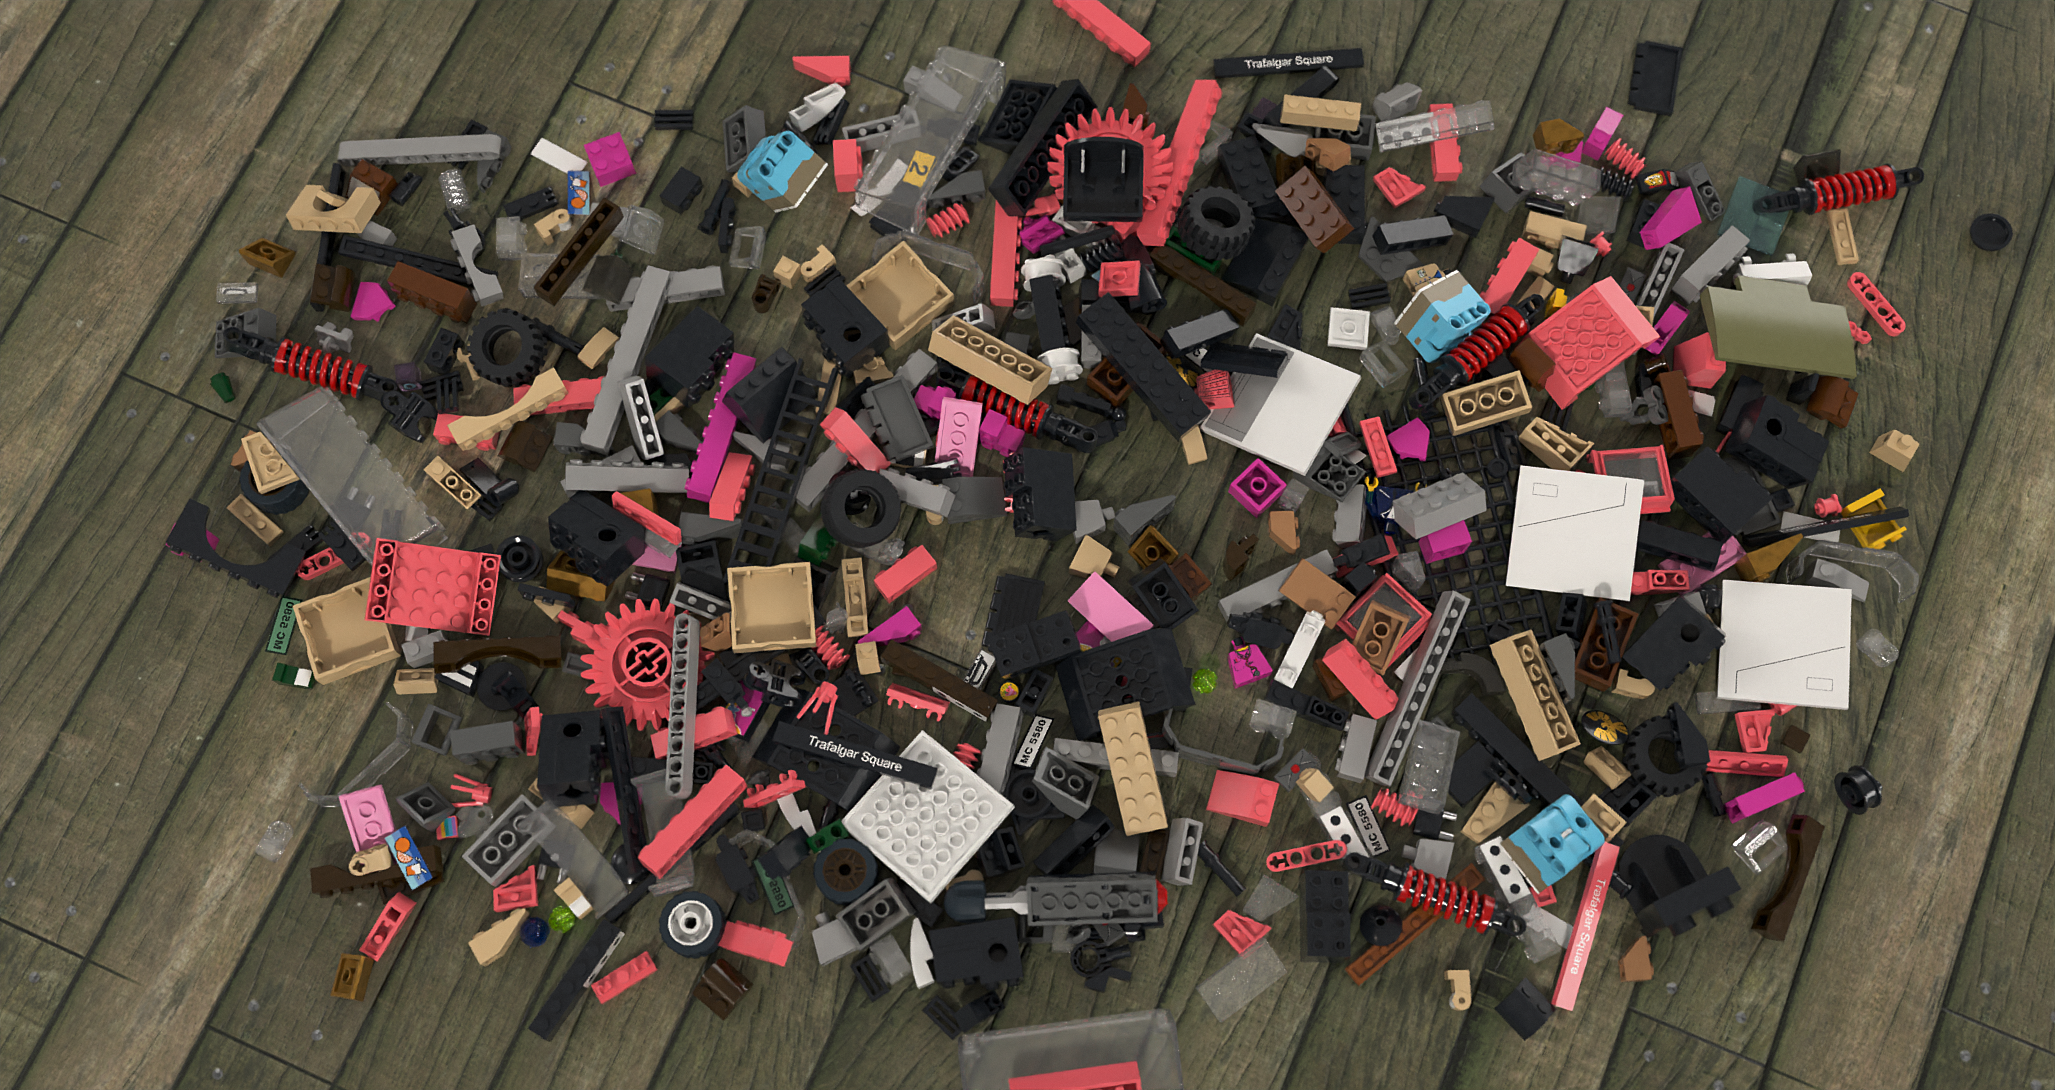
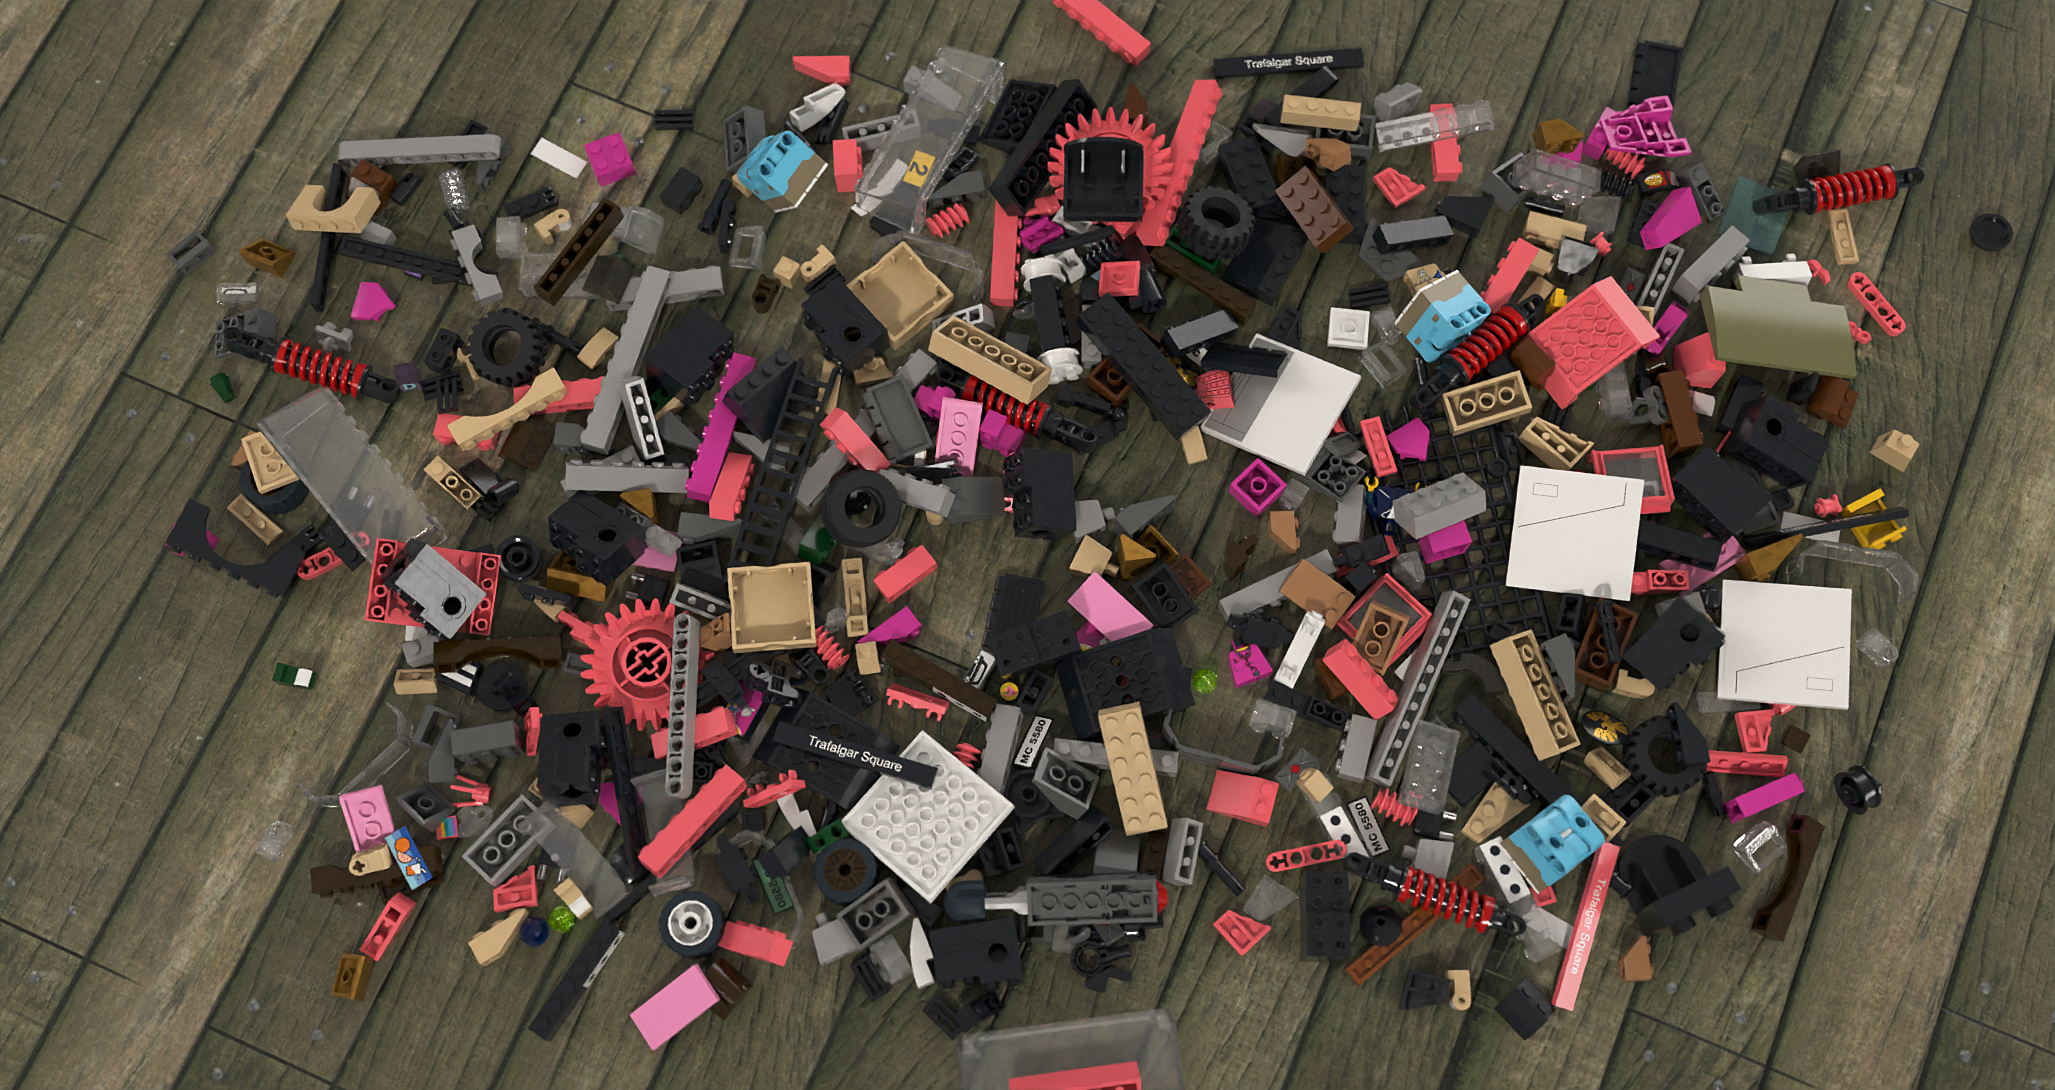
clear green sticker [265,596,303,655] -> none
tan tile [293,577,401,685] -> none
dark brown brick [310,264,355,312] -> none
tan tile [316,189,349,207] -> none
black piece [380,391,438,443] -> none
reddish brown brick [387,261,477,324] -> none
sticker [568,171,589,215] -> none
coral plate [591,951,658,1004] -> none
coral tile [612,491,682,545] -> none
coral plant [797,681,838,735] -> none
black hinge [831,377,876,419] -> none
clear tile [1195,937,1288,1023] -> none
light grey slope [1805,558,1869,602] -> none
none -> dark grey tile [166,230,217,276]
none -> piece [379,538,486,639]
none -> dark grey slope [424,719,458,783]
none -> bright pink tile [630,964,720,1050]
none -> pearl gold slope [1117,534,1156,582]
none -> black wing [1399,969,1453,1011]
none -> dark pink wedge [1599,96,1691,157]
none -> coral piece [1807,259,1831,285]

